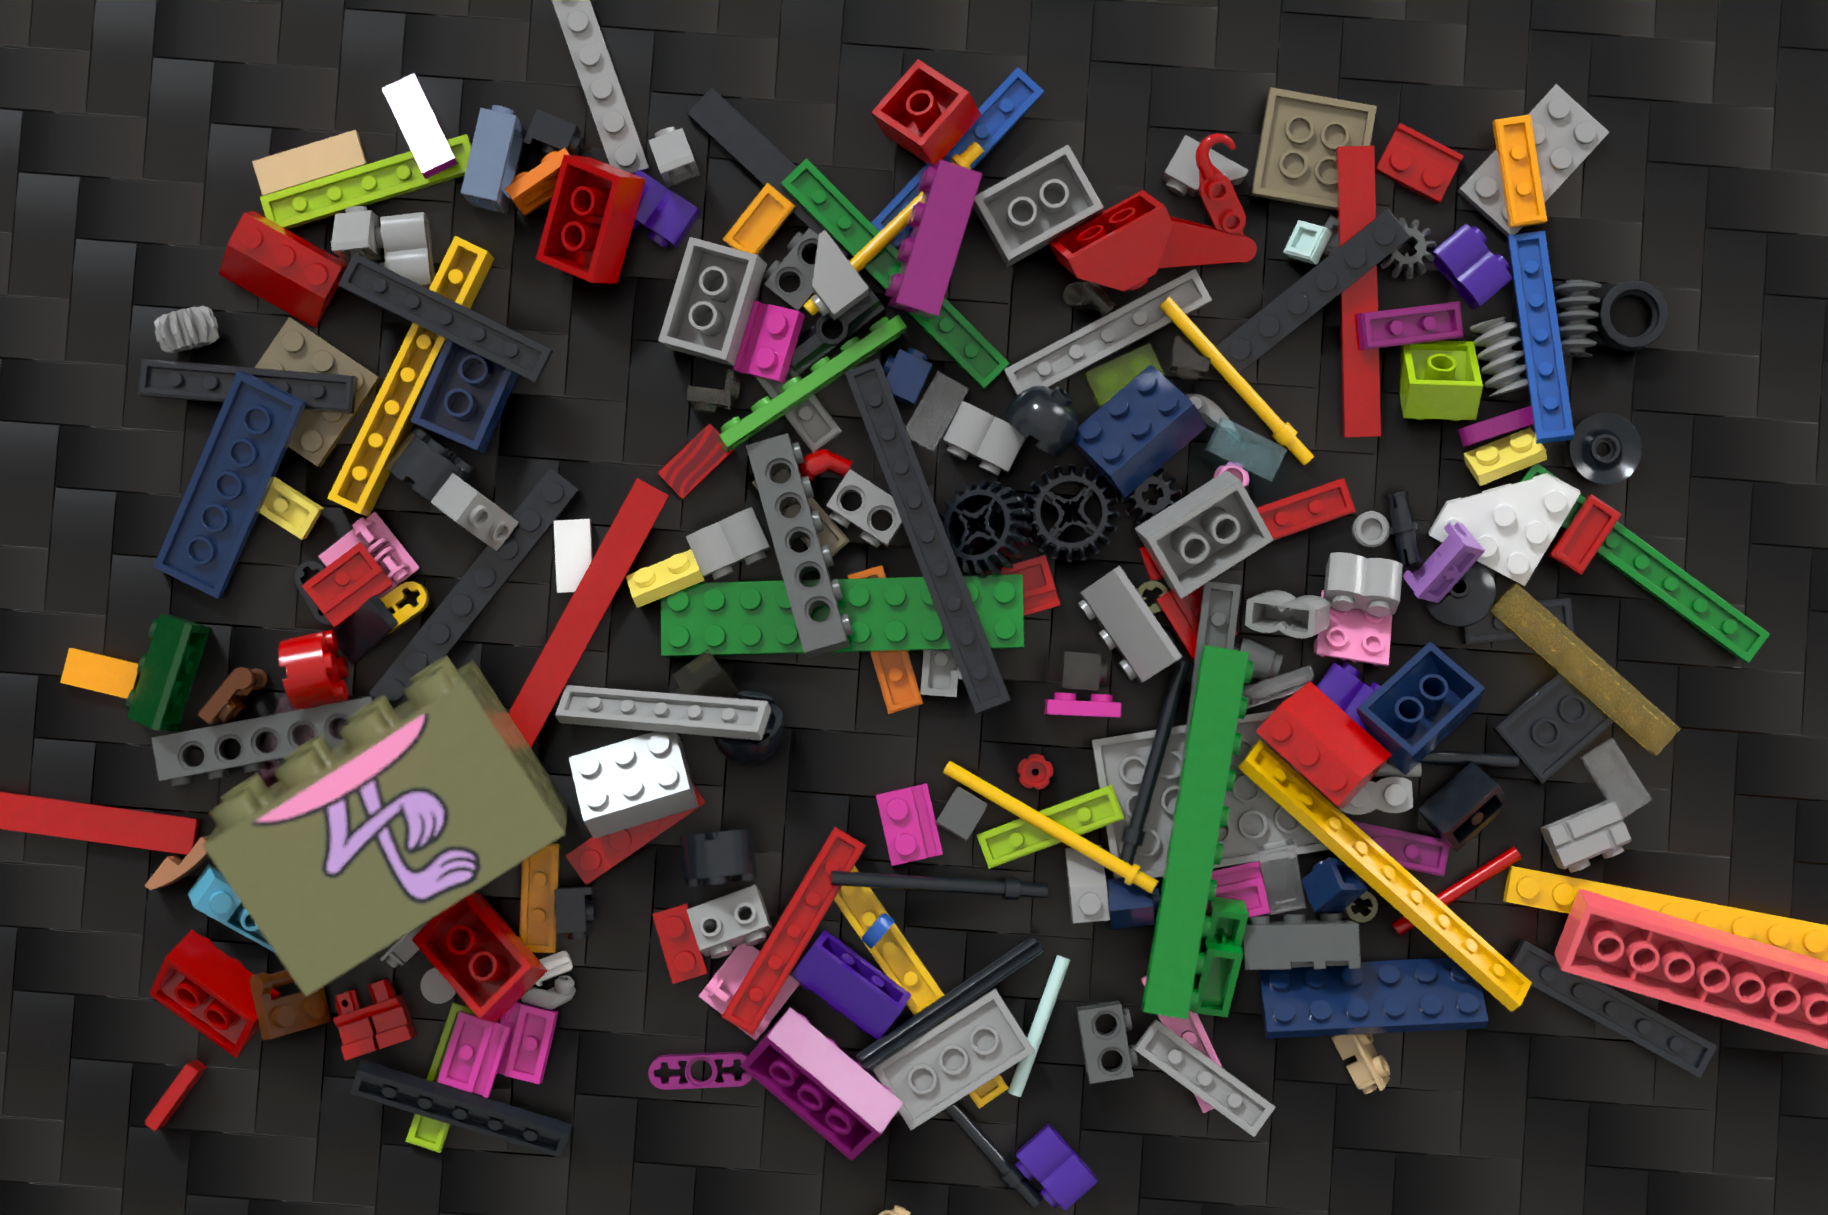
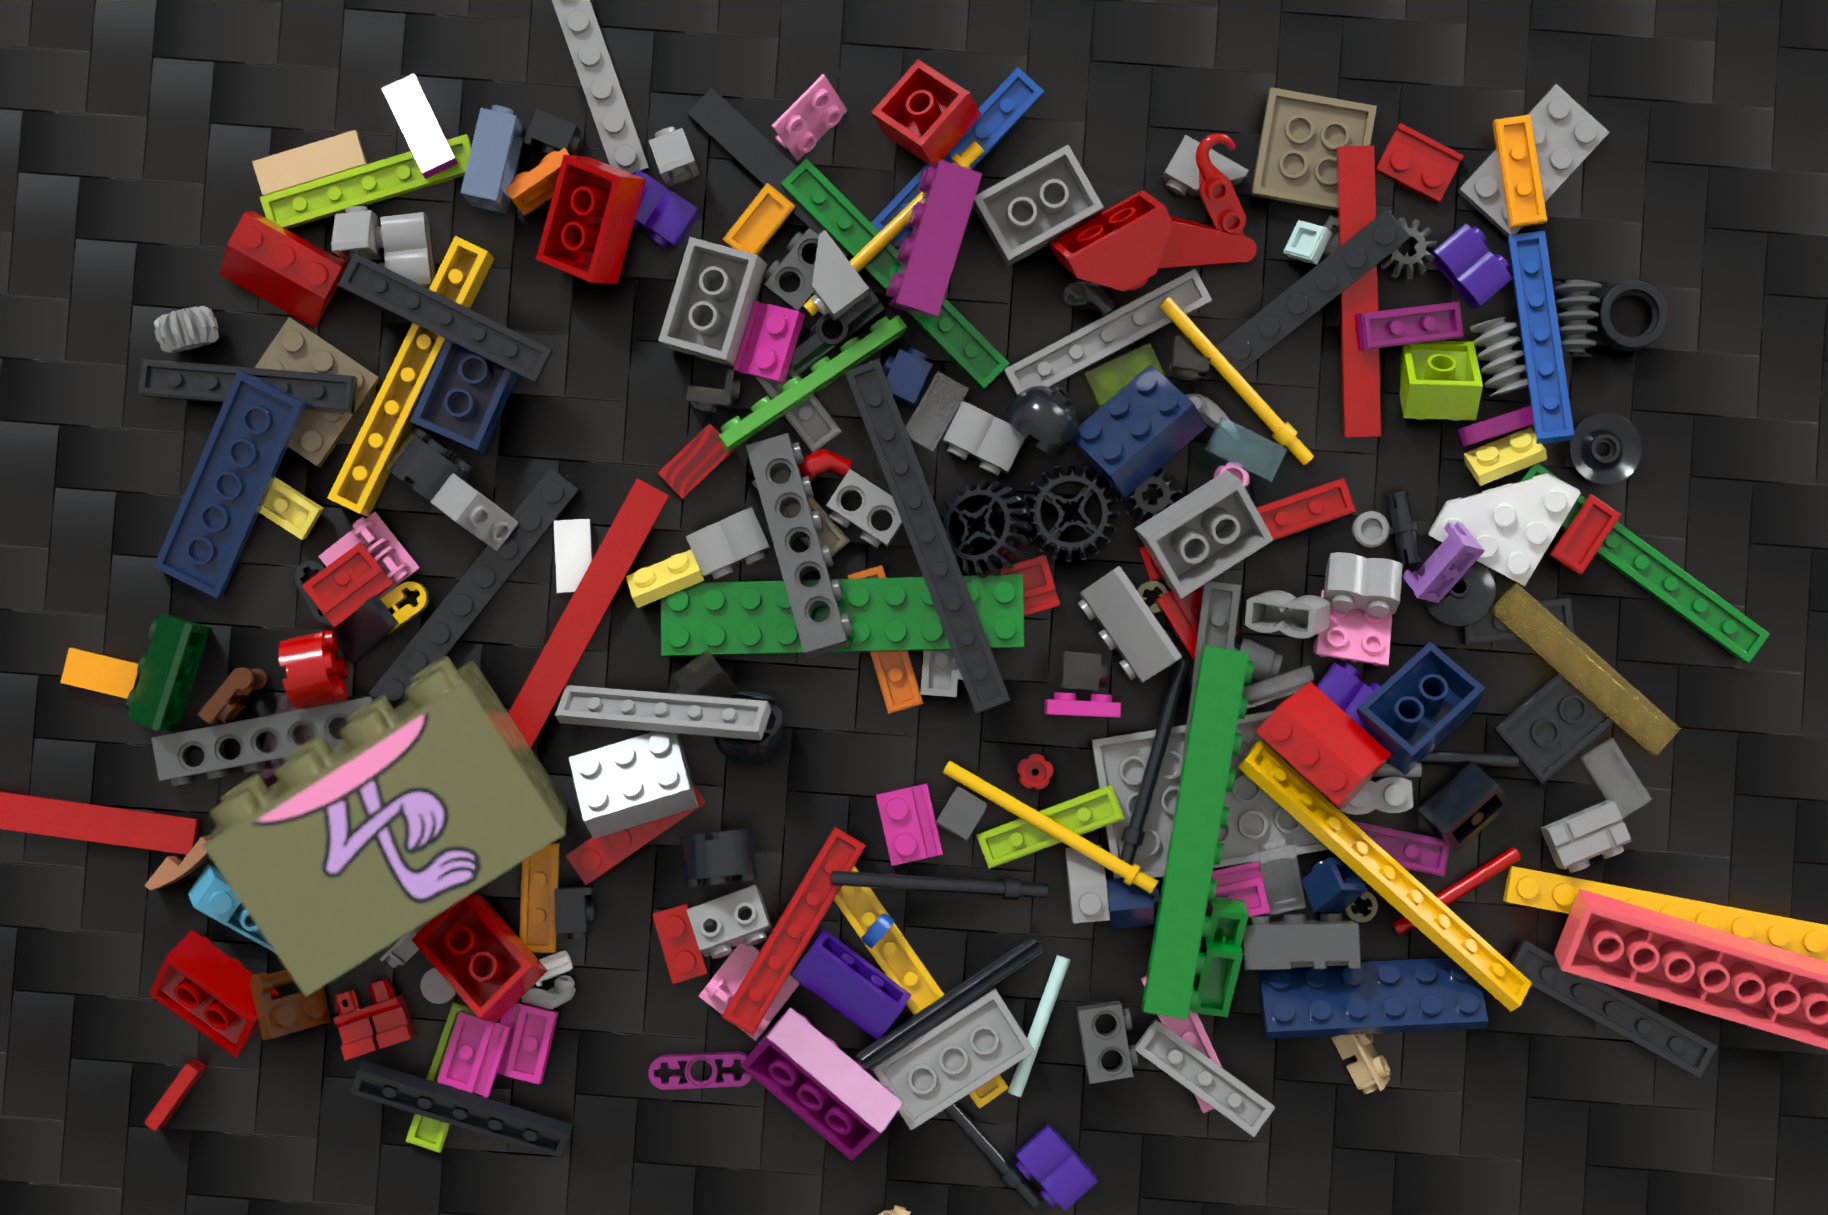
none -> bright pink hinge [772,74,847,161]

